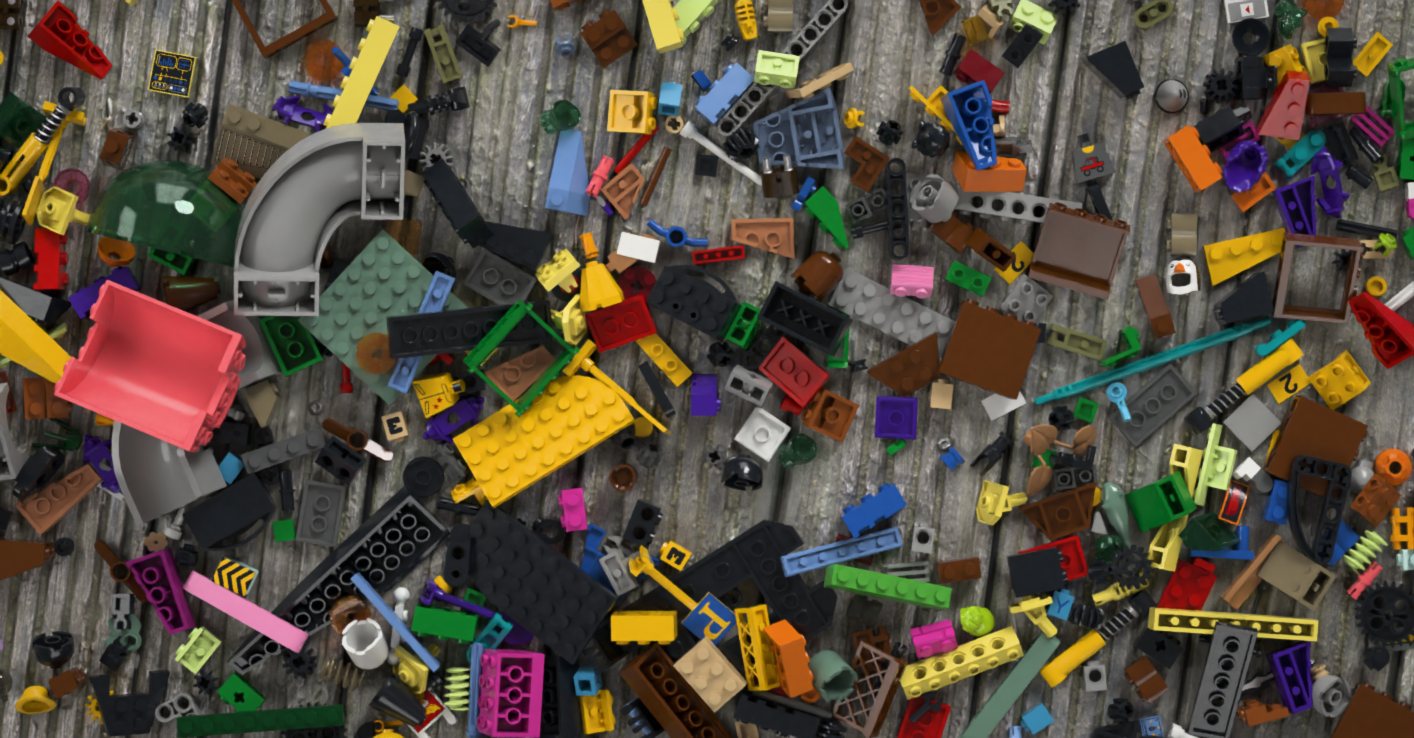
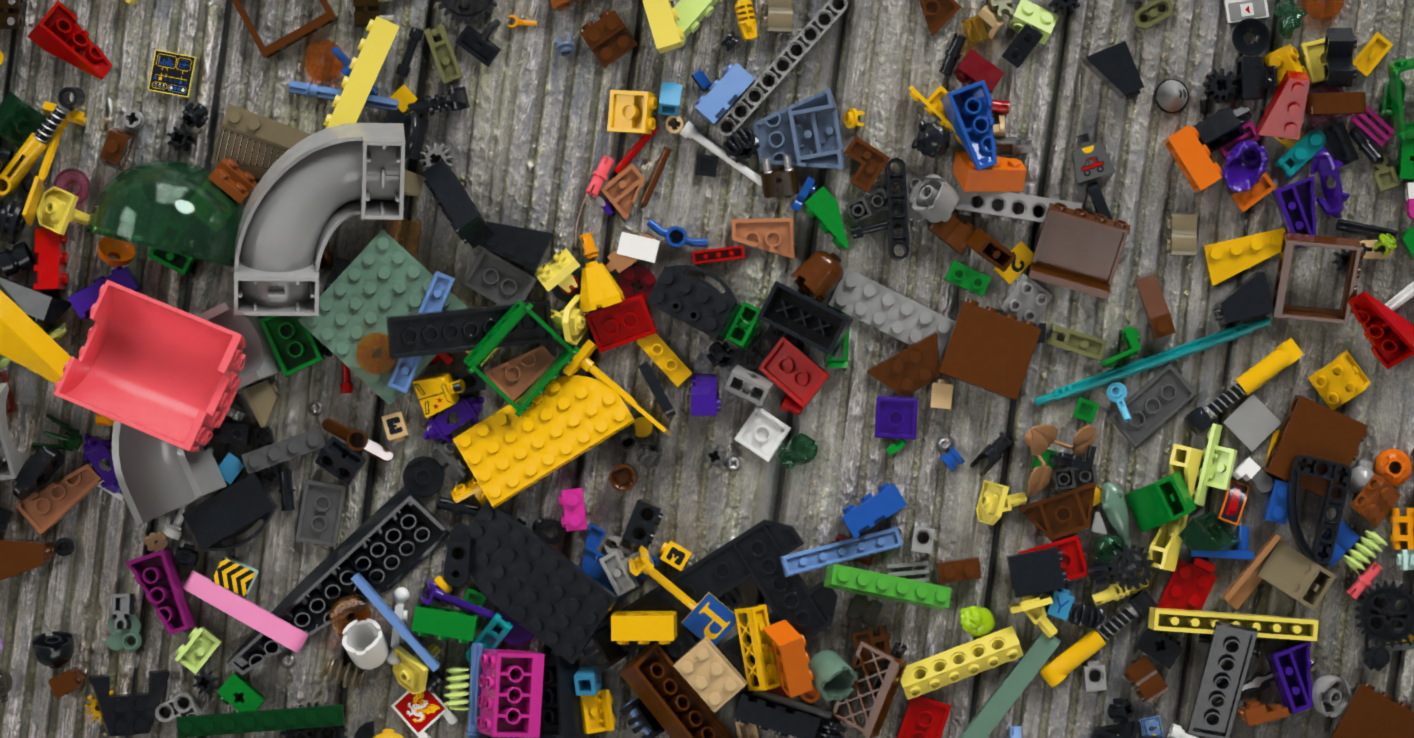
yellow hat [15,685,57,714] -> none
dark orange plate [22,377,72,419] -> none
reddish brown piece [94,540,148,603] -> none
black plate [99,635,131,672] -> none
reddish brown cone [162,276,221,312] -> none
dark purple piece [272,96,333,132] -> none
green tile [272,518,296,542] -> none
black gear [283,644,318,679] -> none
black cone [369,673,427,727] -> none
light orange hand [374,719,404,732] -> none
black piece [422,252,456,278] -> none
clear green hair [539,100,581,135] -> none
medium blue wedge [545,128,591,216] -> none
black cylinder [721,454,763,491] -> none
yellowish green bracket [754,50,800,88] -> none
tan wing [784,62,854,100] -> none
dark orange plate [801,388,859,442] -> none
black bush [848,359,868,373] -> none
black gear [876,120,903,145] -> none
bright pink brick [890,264,934,298] -> none
black bar [909,691,943,723] -> none
dark pink brick [910,619,958,658] -> none
white sticker [981,391,1026,421] -> none
dark azure brick [1020,702,1054,735] -> none
black gear [1048,405,1074,431] -> none
piece [1166,255,1201,295] -> none
teal plate [1254,319,1307,356] -> none
yellow sticker [1267,364,1311,404] -> none
tan bush [1310,664,1329,681] -> none
yellow plate [1317,17,1339,37] -> none
black pin [1345,165,1373,189] -> none
yellow tile [1365,276,1387,297] -> none

